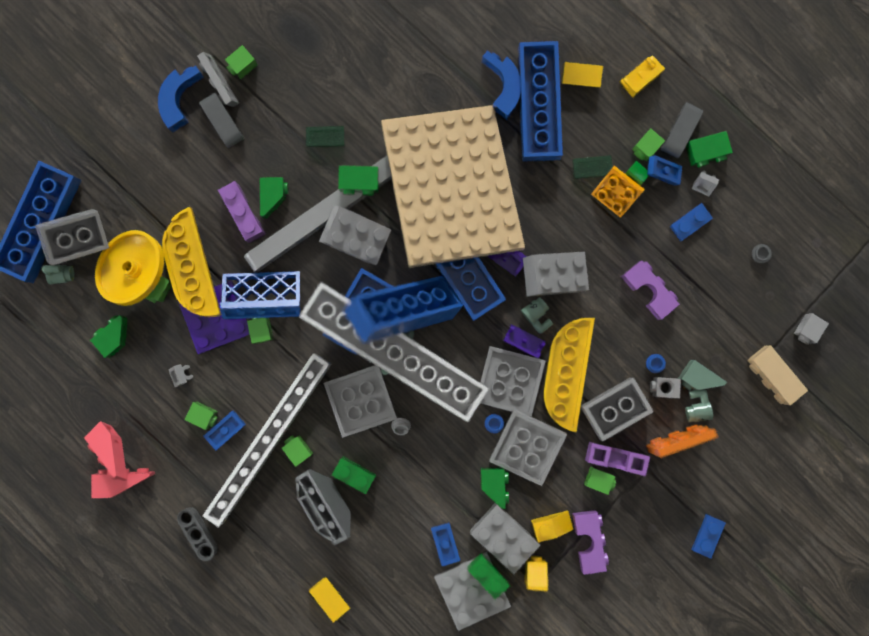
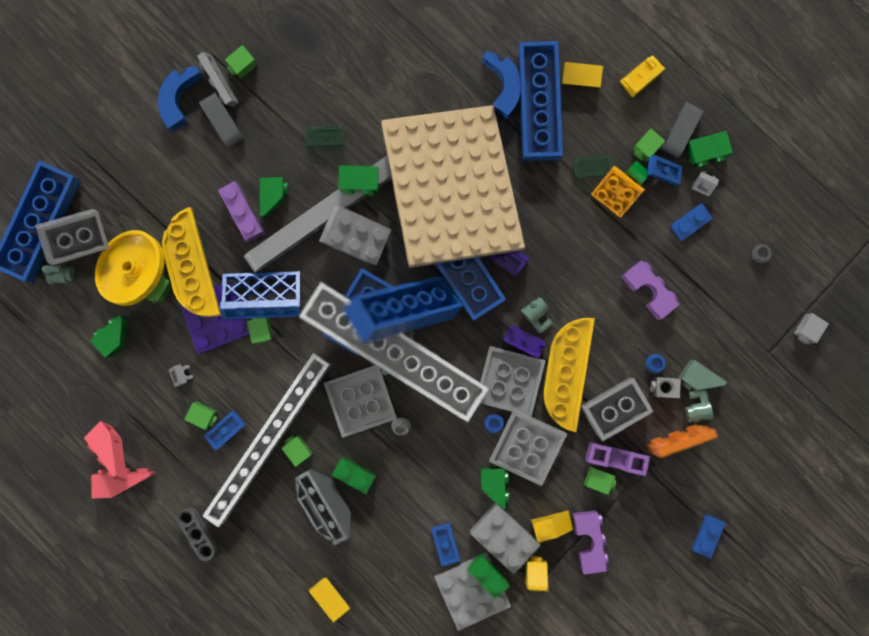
light grey brick [523,252,589,296] -> none
tan brick [747,345,808,405] -> none

